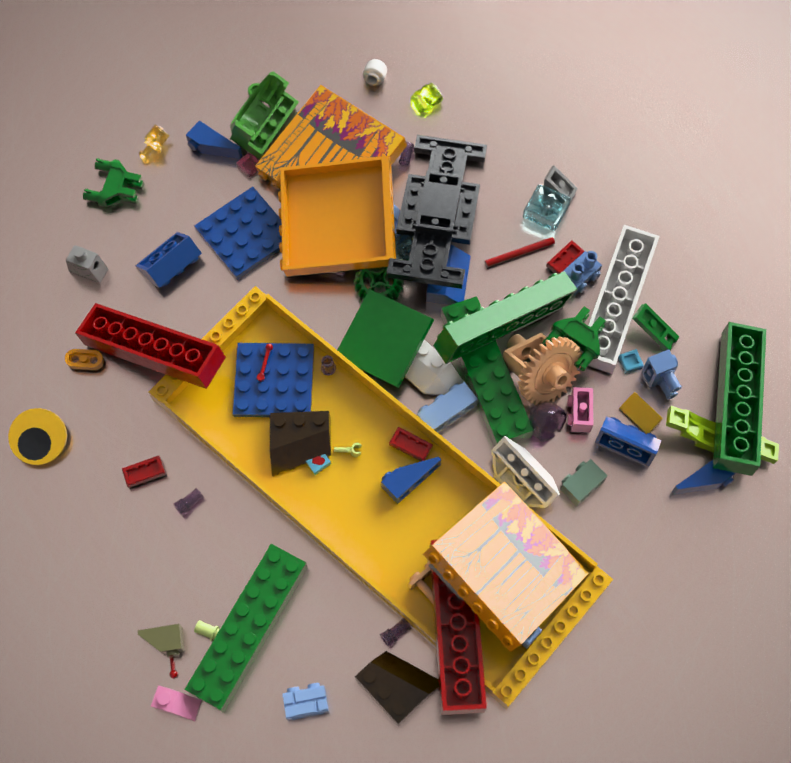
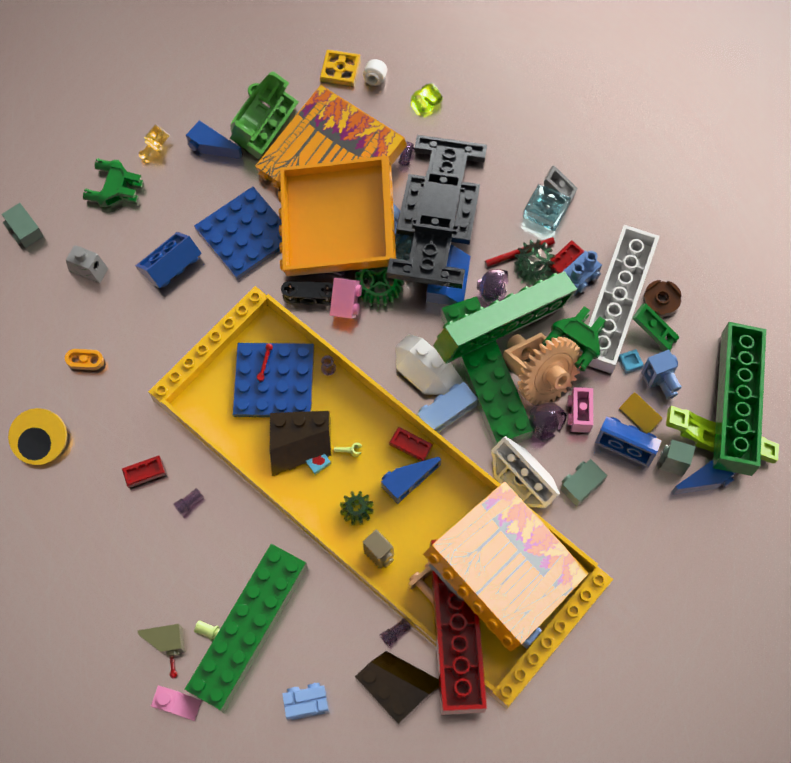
red brick [75,303,226,389] -> none
clear pink tile [236,152,259,177] -> none
green tile [337,289,434,388] -> none
none -> sand green brick [1,203,44,248]
none -> black piece [281,281,333,305]
none -> yellow piece [320,50,361,87]
none -> bright pink brick [329,278,362,319]
none -> clear green gear [340,491,374,525]
none -> dark tan brick [363,529,394,568]
none -> clear purple cylinder [477,269,508,305]
none -> clear green gear [514,240,555,280]
none -> reddish brown plate [643,280,682,318]
none -> sand green brick [658,439,695,476]

